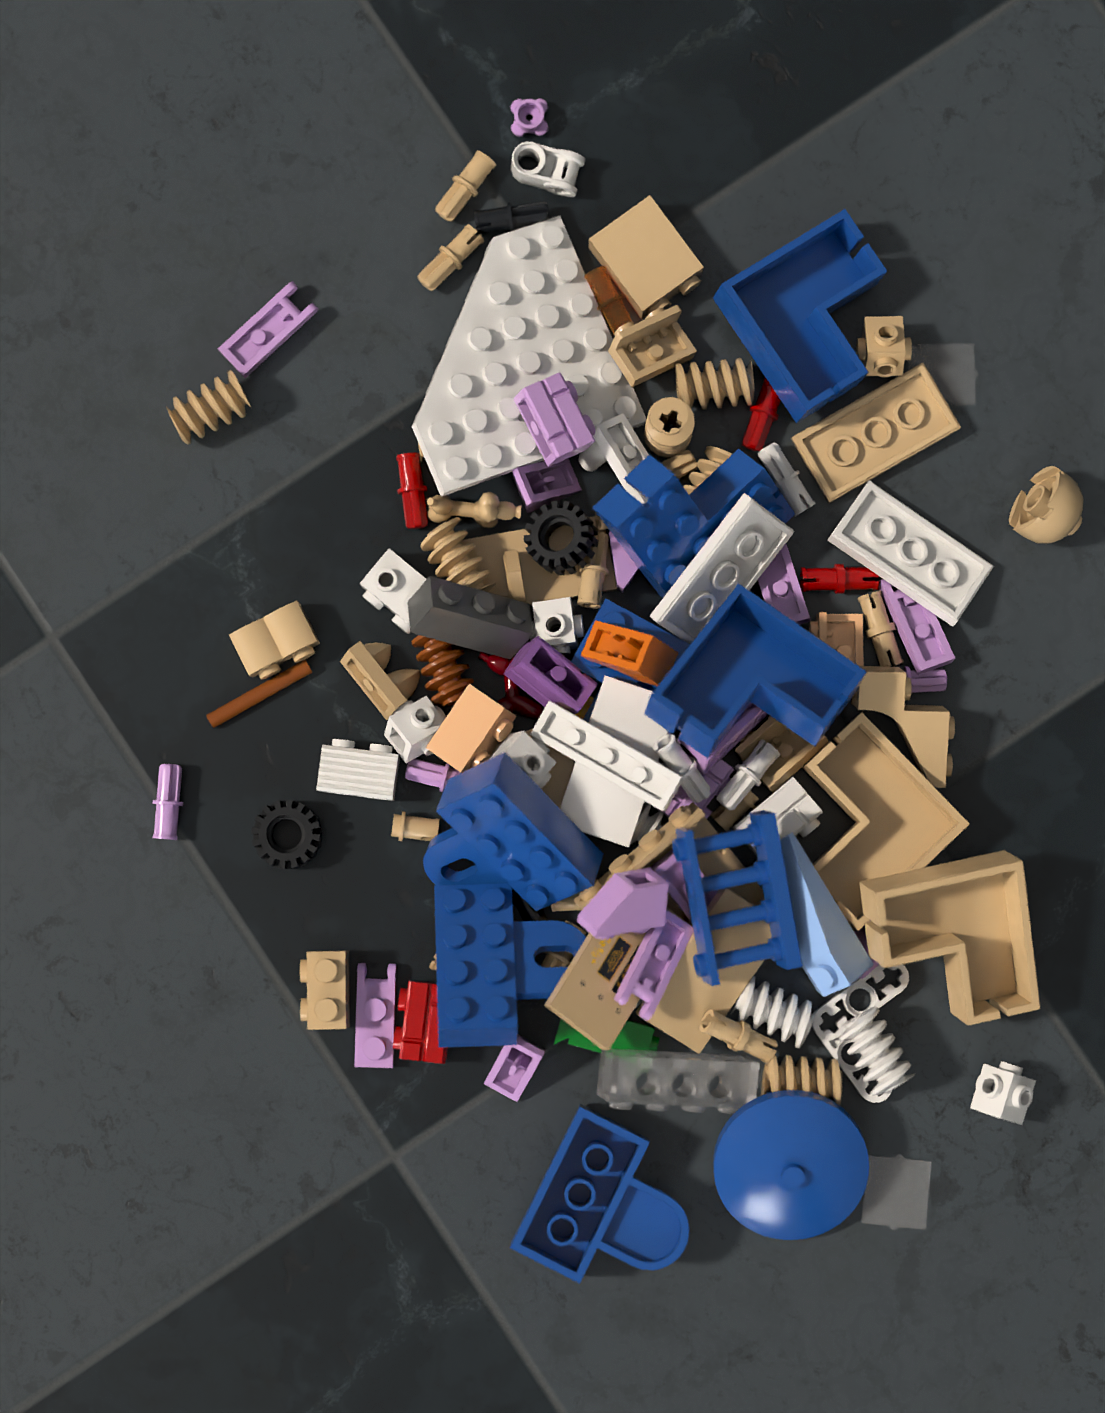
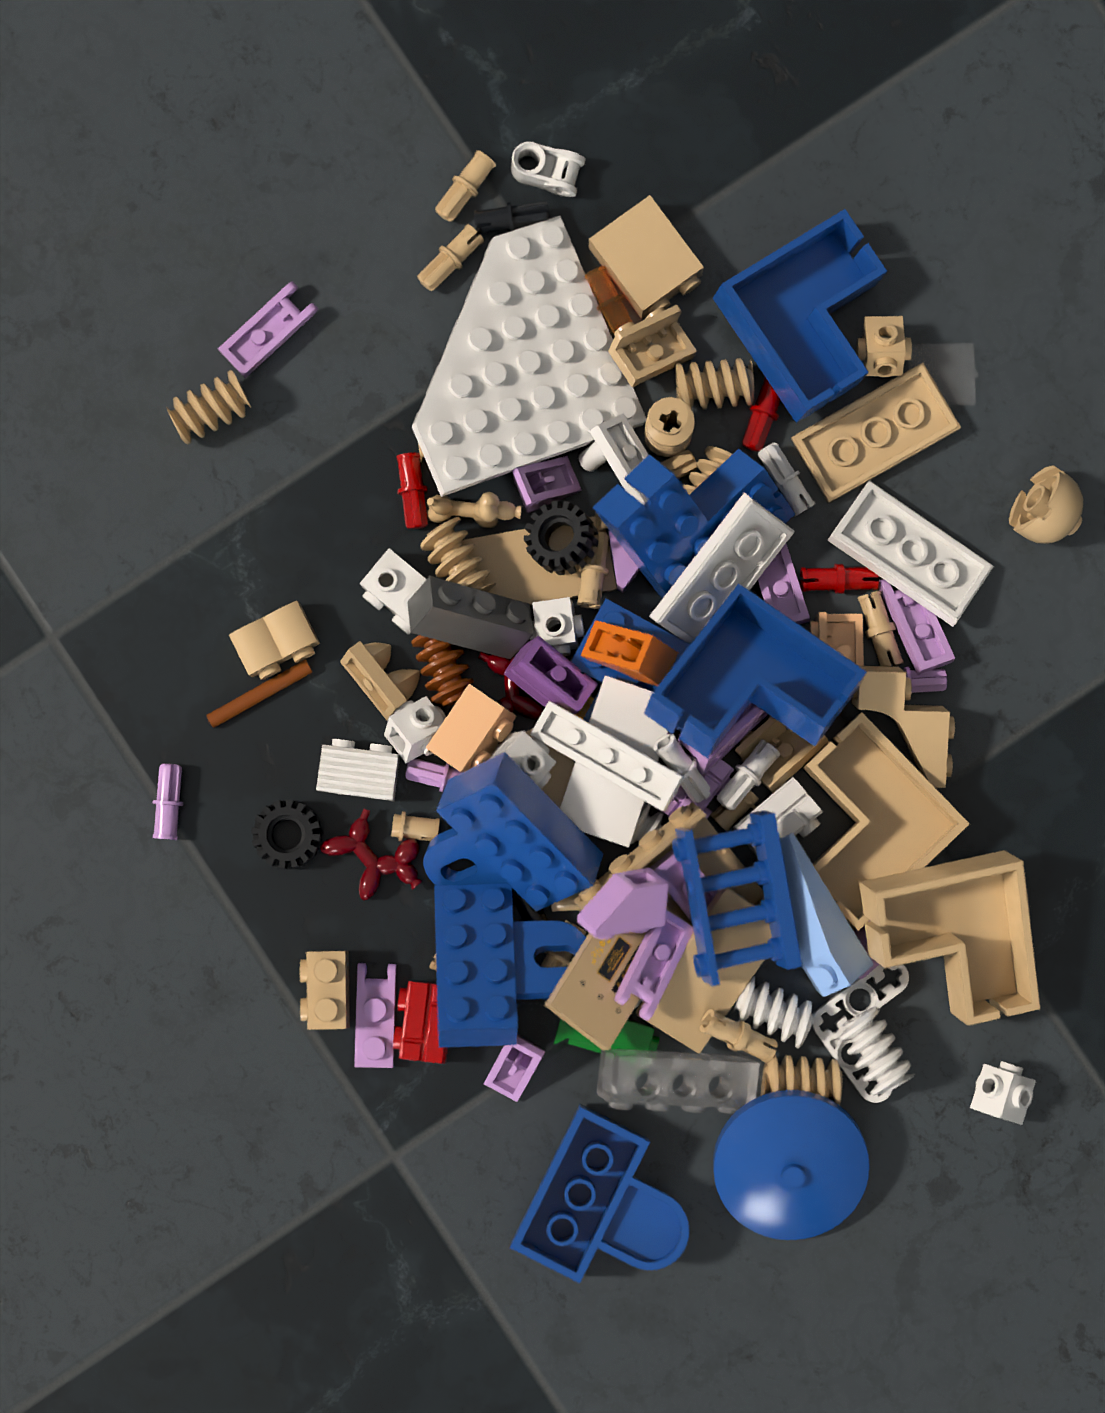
tan tile [503,550,526,602] -> none
lavender plate [511,99,548,136] -> none
lavender brick [513,372,596,467] -> none
clear piece [861,1154,932,1230] -> none
none -> dark red piece [320,808,423,901]

